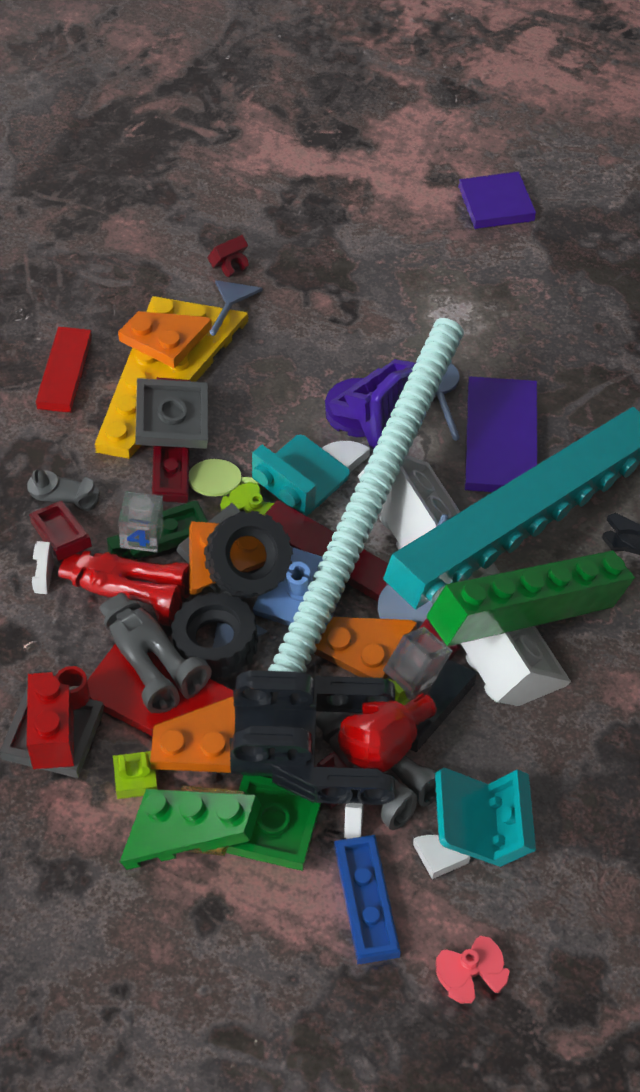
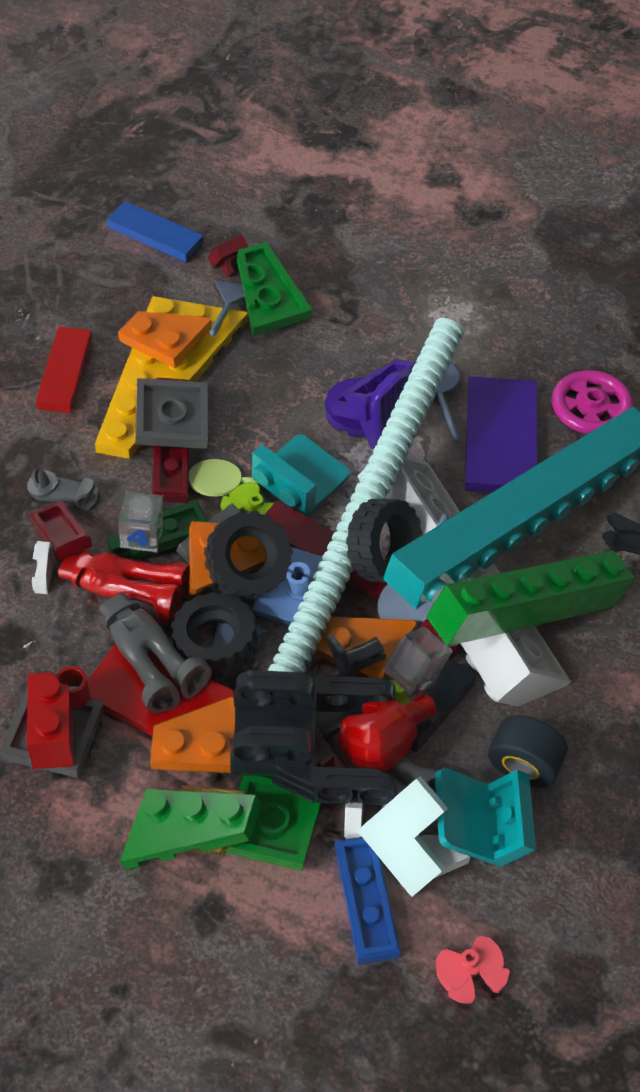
lime tile [113,751,158,799] -> none
white tile [322,441,370,472] -> none
dark purple tile [459,171,536,229] -> none
none -> blue tile [107,201,204,262]
none -> green wing [237,242,312,336]
none -> black bracket [327,634,386,677]
none -> black tyre [346,499,423,583]
none -> light aqua tile [358,776,448,897]
none -> black wheel [488,715,568,787]
none -> dark pink plate [552,370,634,434]

